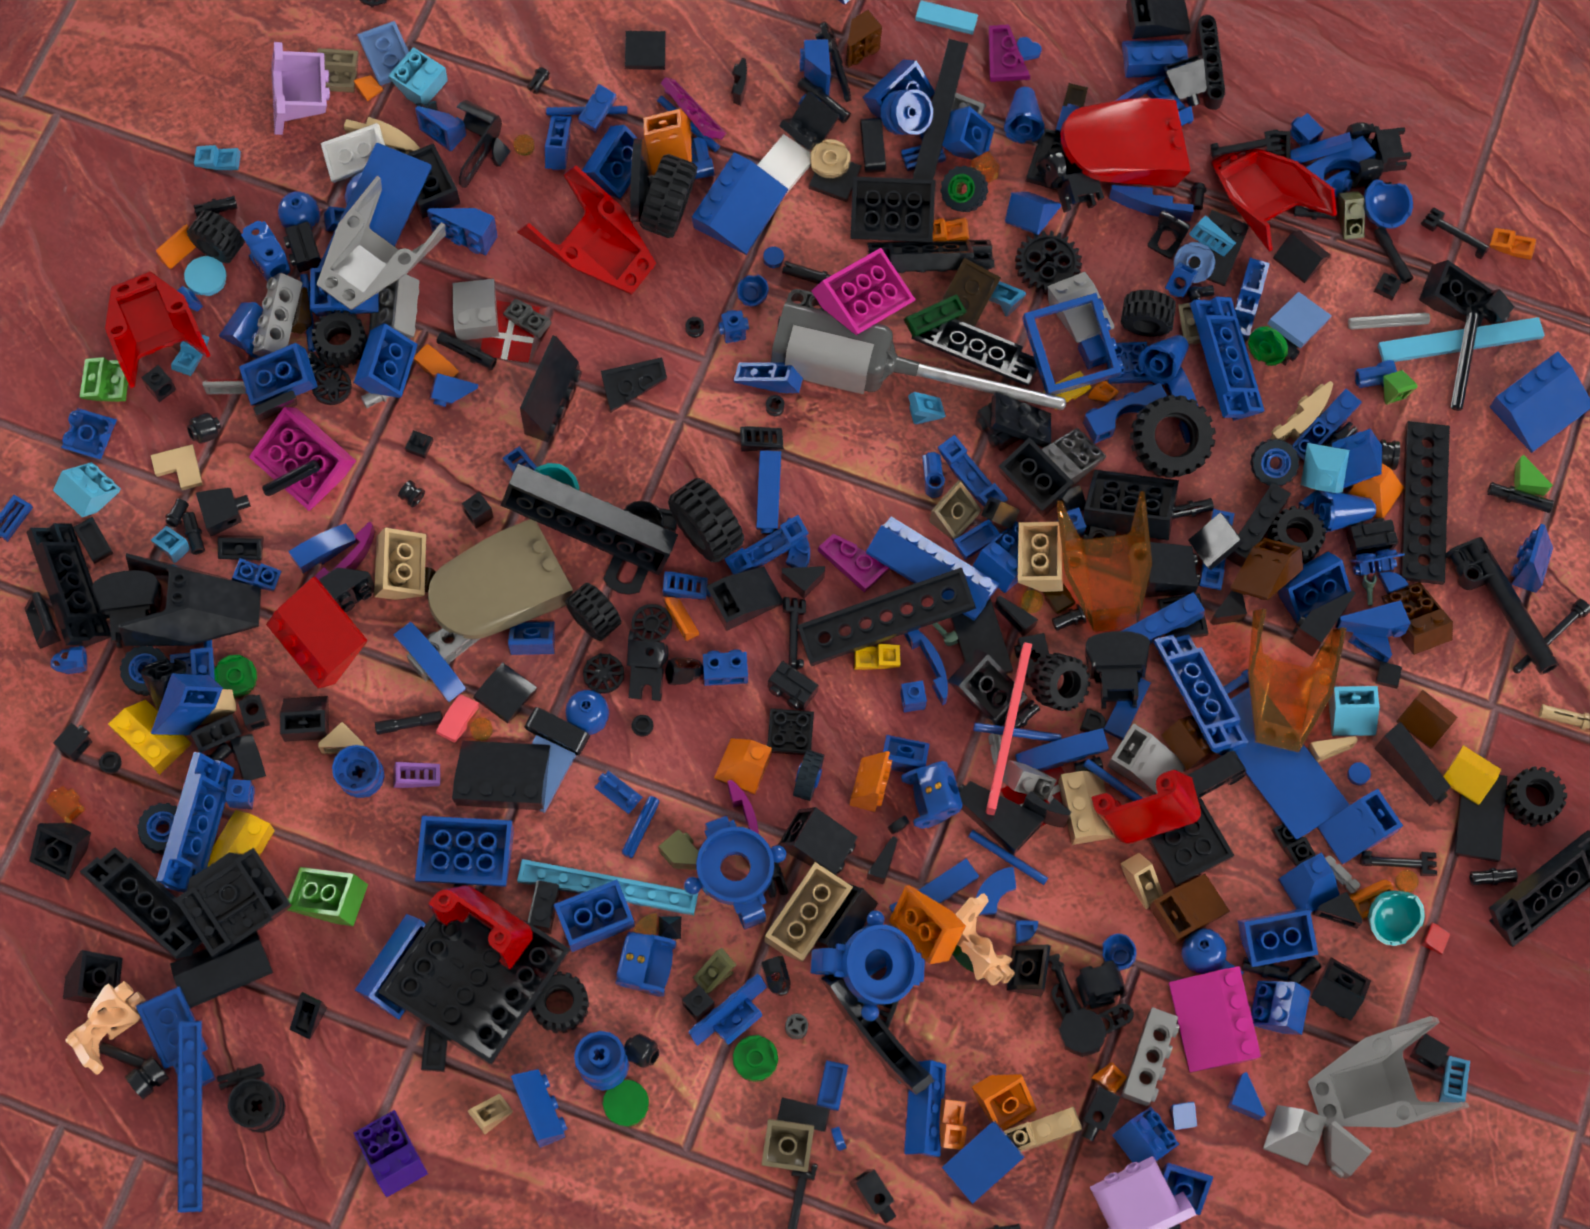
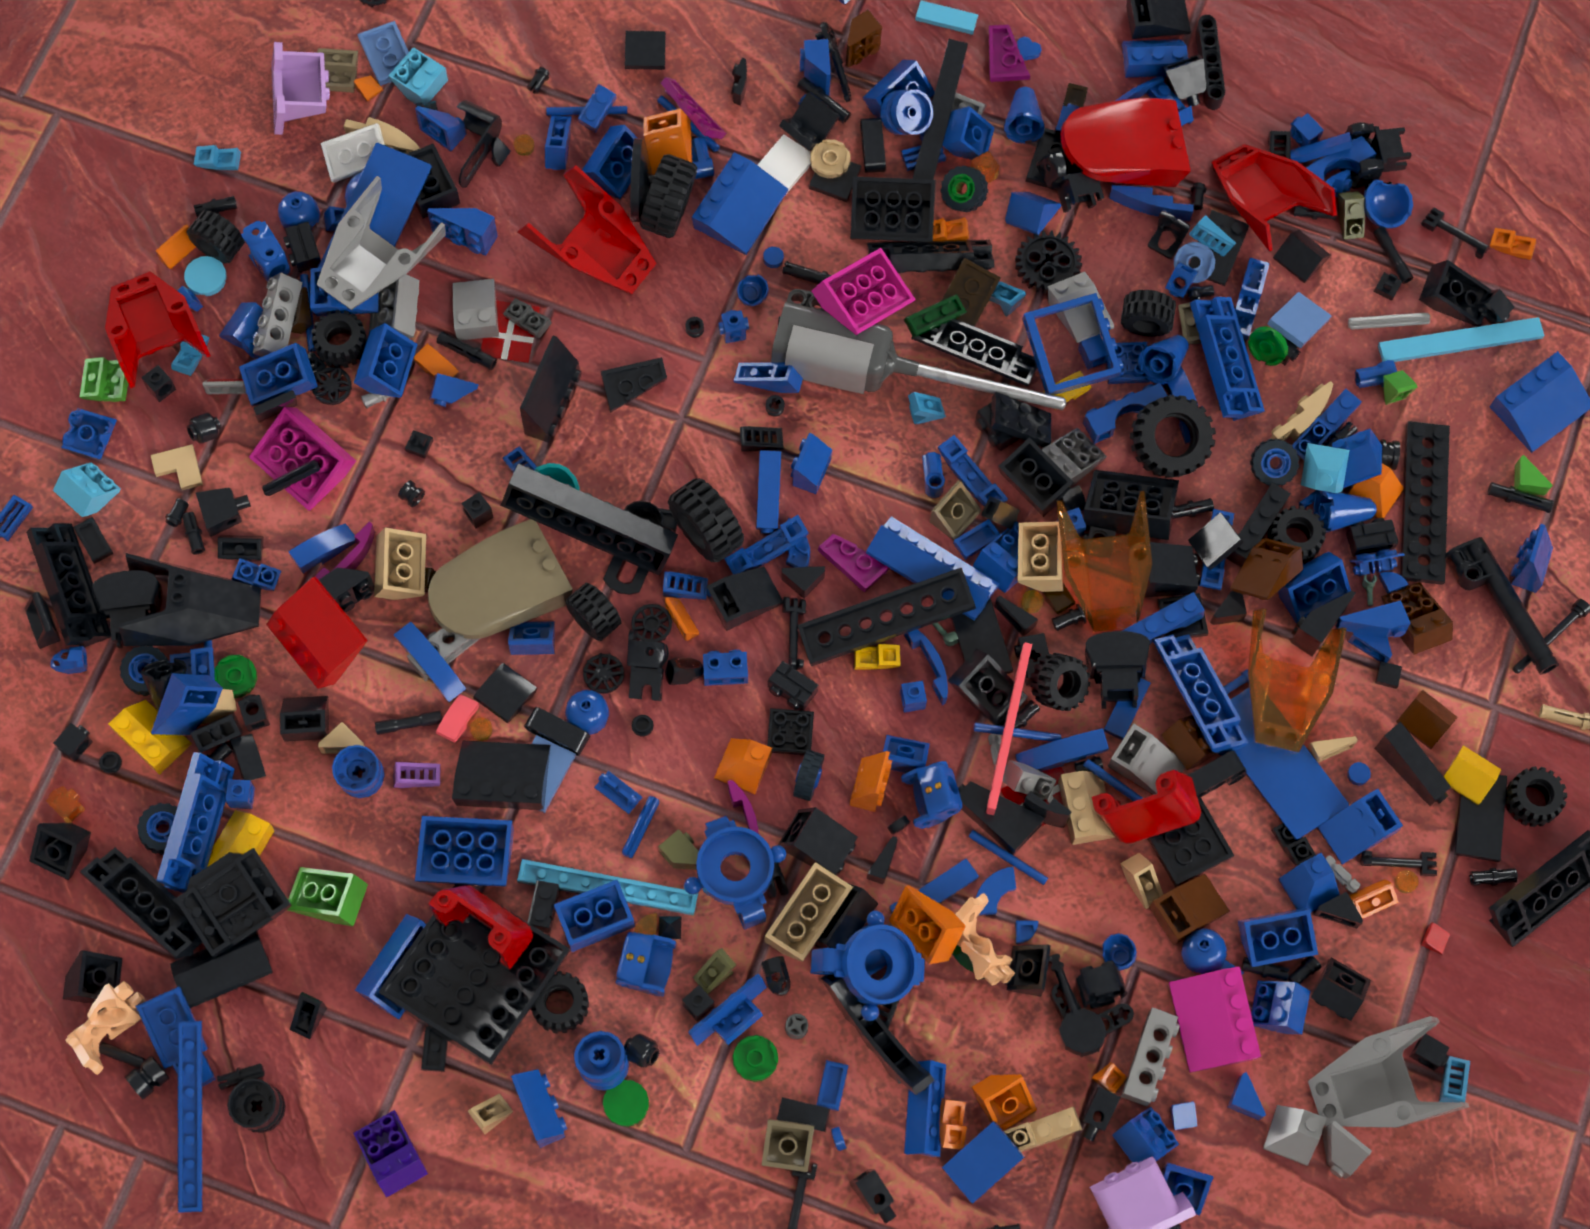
dark azure slope [151,526,190,563] -> none
black tile [1080,708,1105,732] -> none
orange slope [1088,381,1119,402] -> none
black hinge [1210,129,1282,158] -> none
medium azure slope [1328,686,1380,736] -> none
teal cylinder [1368,891,1425,946] -> none
black axle [1451,312,1479,411] -> none
none -> blue slope [790,433,832,494]

